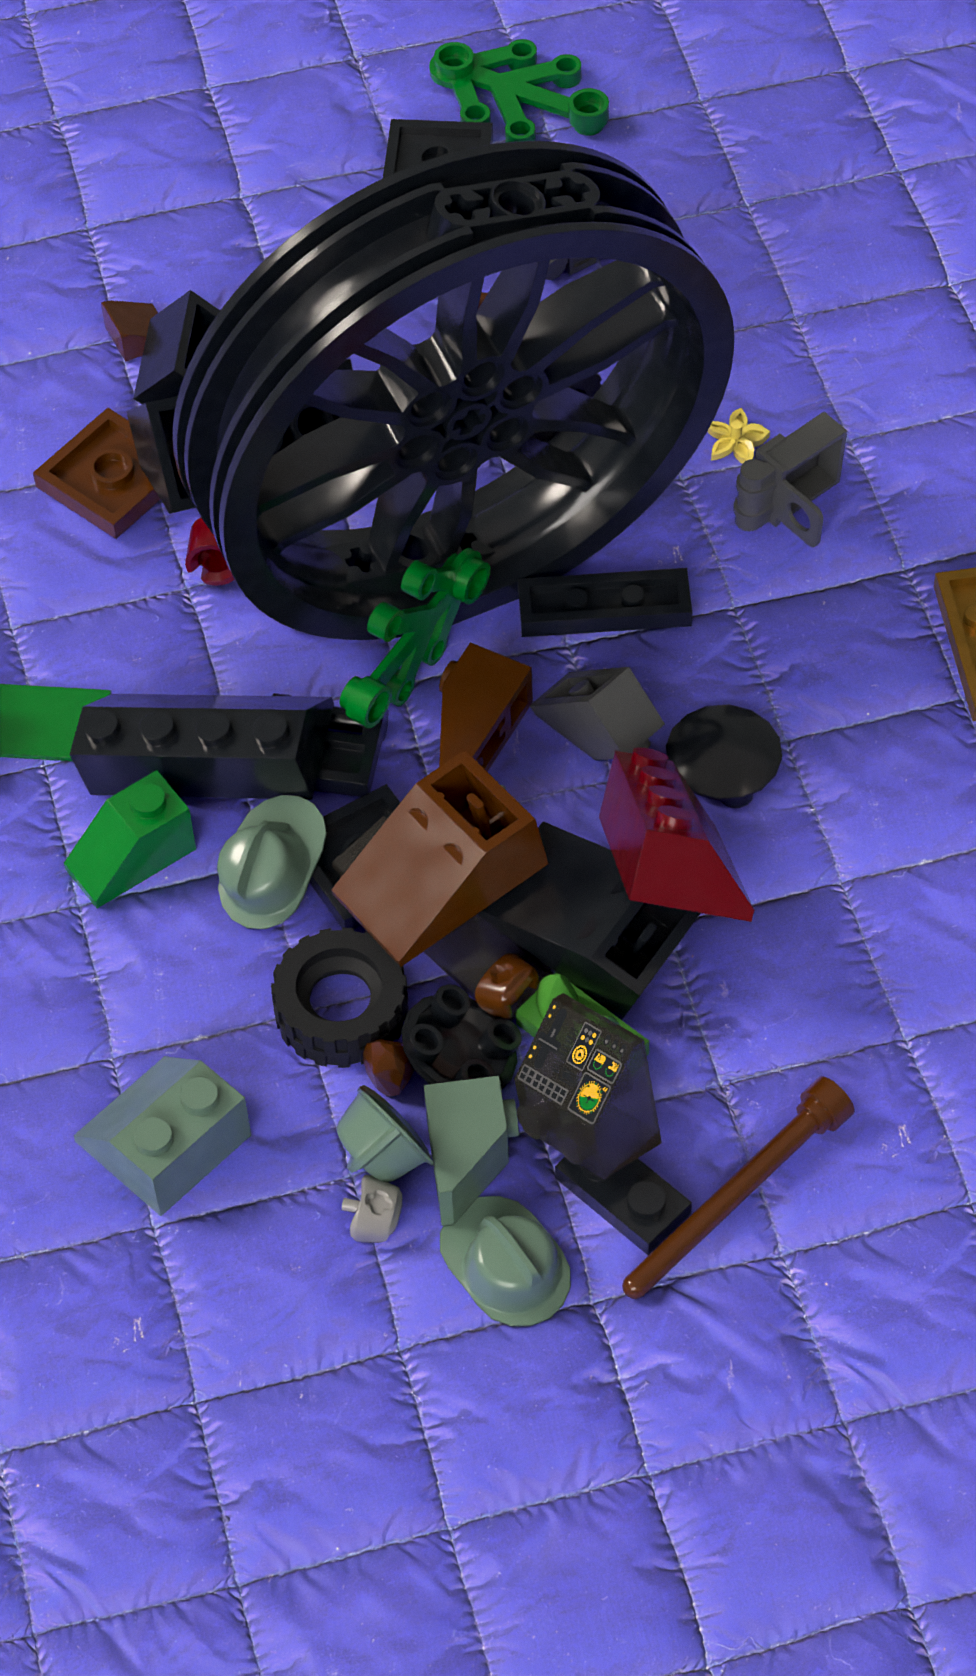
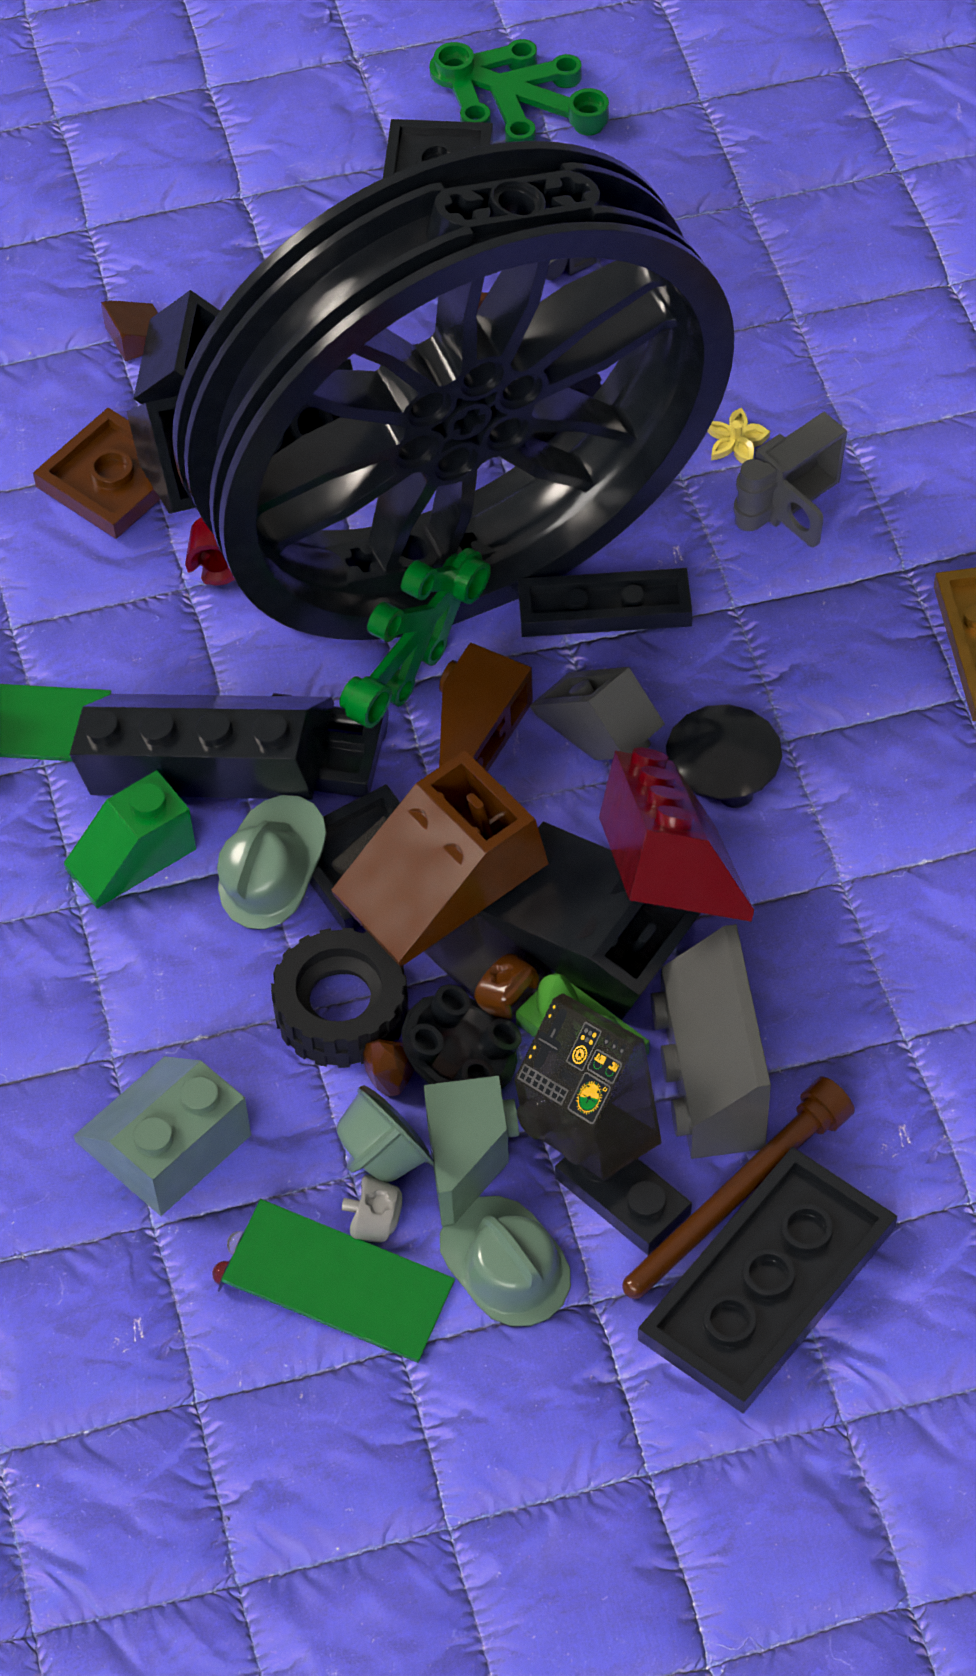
none -> green piece [212,1199,455,1363]
none -> black plate [638,1147,897,1414]
none -> dark grey slope [650,924,771,1159]

